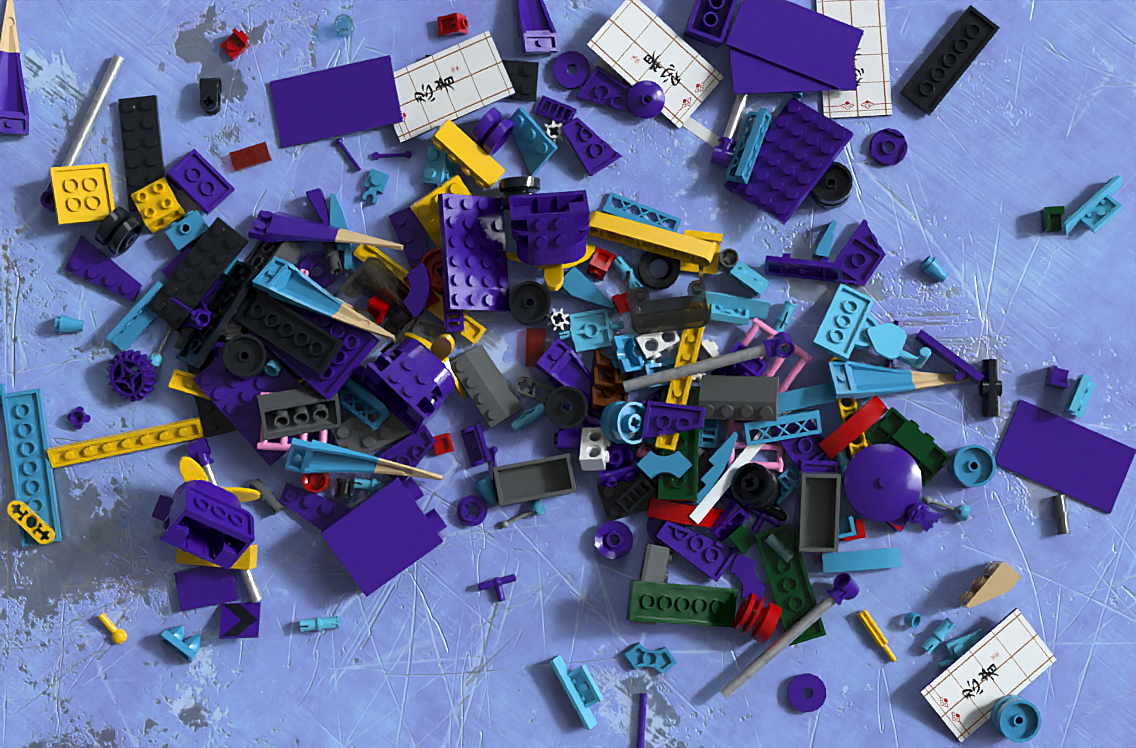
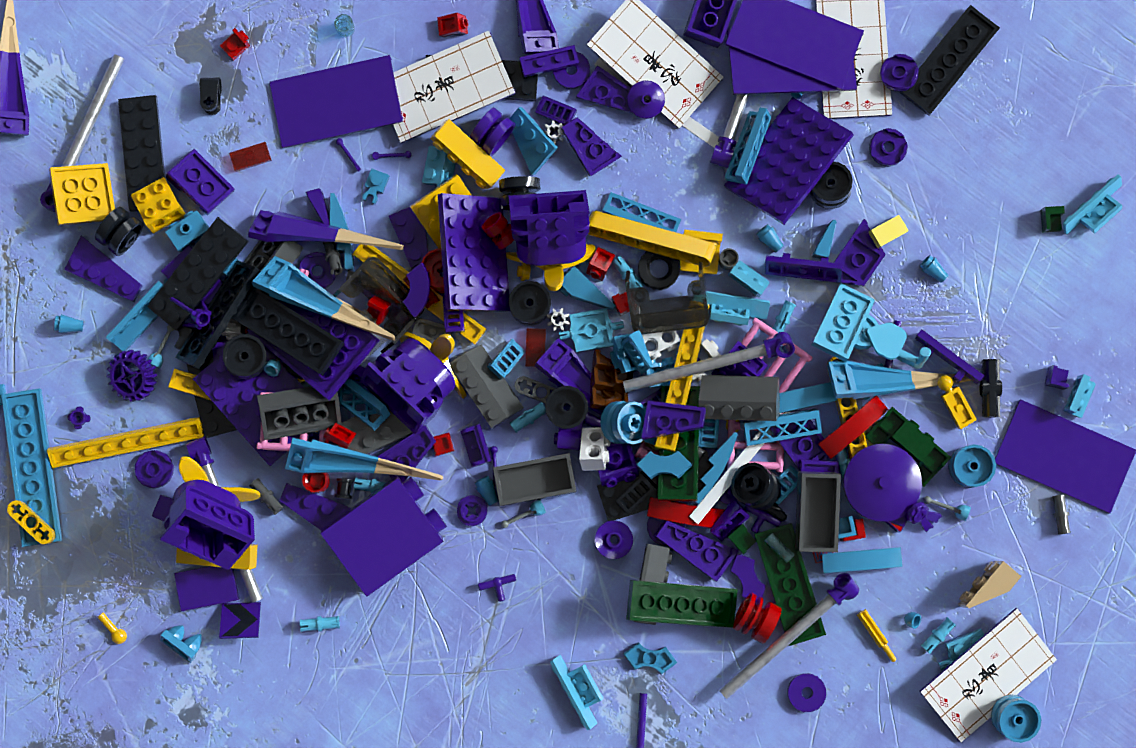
none -> dark purple tile [135,450,174,488]
none -> red bracket [323,423,356,449]
none -> red wheel [482,212,514,249]
none -> dark azure slope [487,339,526,380]
none -> yellow plate [517,263,531,281]
none -> dark purple plate [519,45,579,77]
none -> dark azure slope [621,330,653,375]
none -> dark azure cone [757,224,784,253]
none -> light yellow tile [868,215,909,248]
none -> dark purple tile [880,54,919,92]
none -> yellow plate [937,375,977,429]

